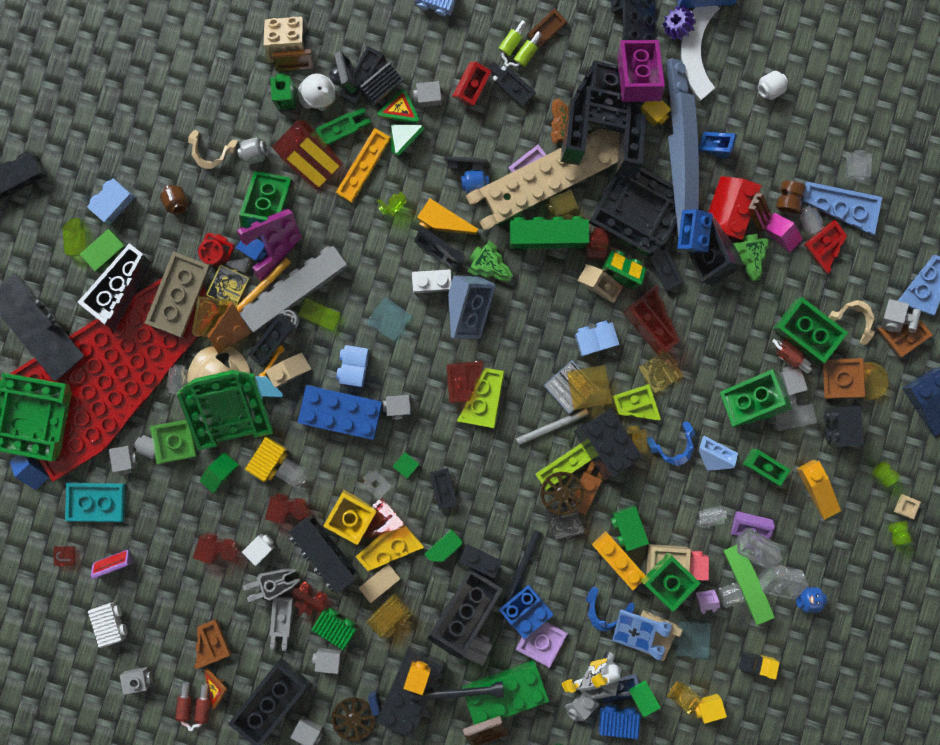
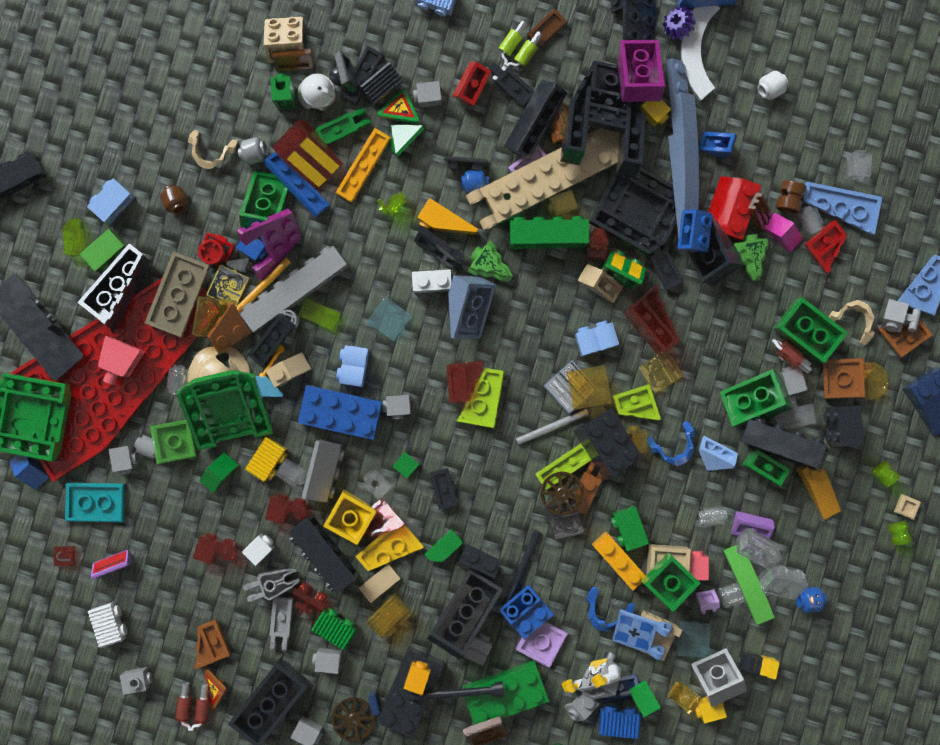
none -> coral torso [98,336,145,385]
none -> blue tile [263,151,330,218]
none -> light grey slope [302,440,345,502]
none -> black brick [504,79,568,160]
none -> light grey brick [691,648,747,707]
none -> black brick [741,418,829,473]

